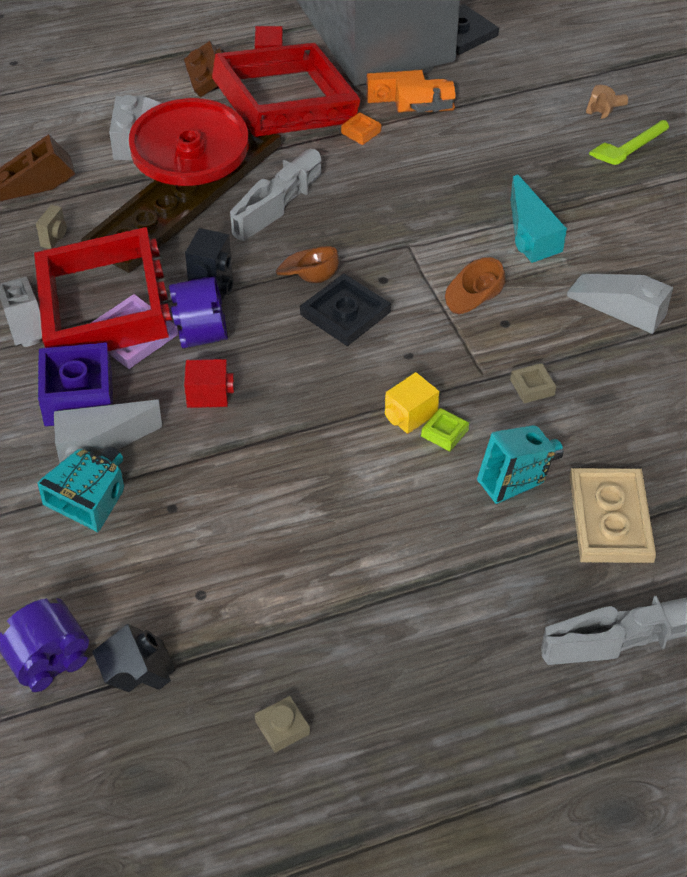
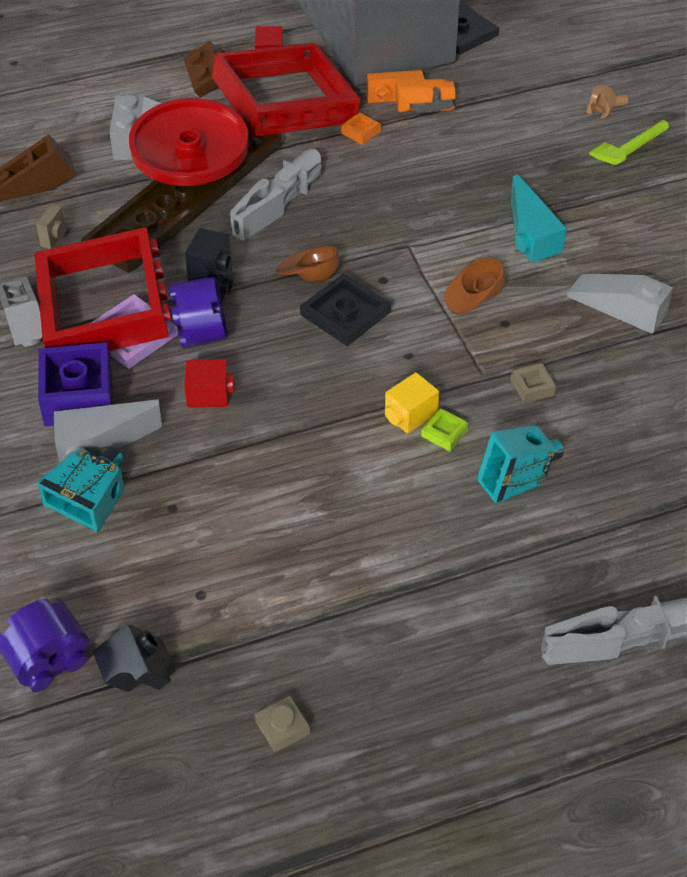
tan tile [570,468,656,563] -> none

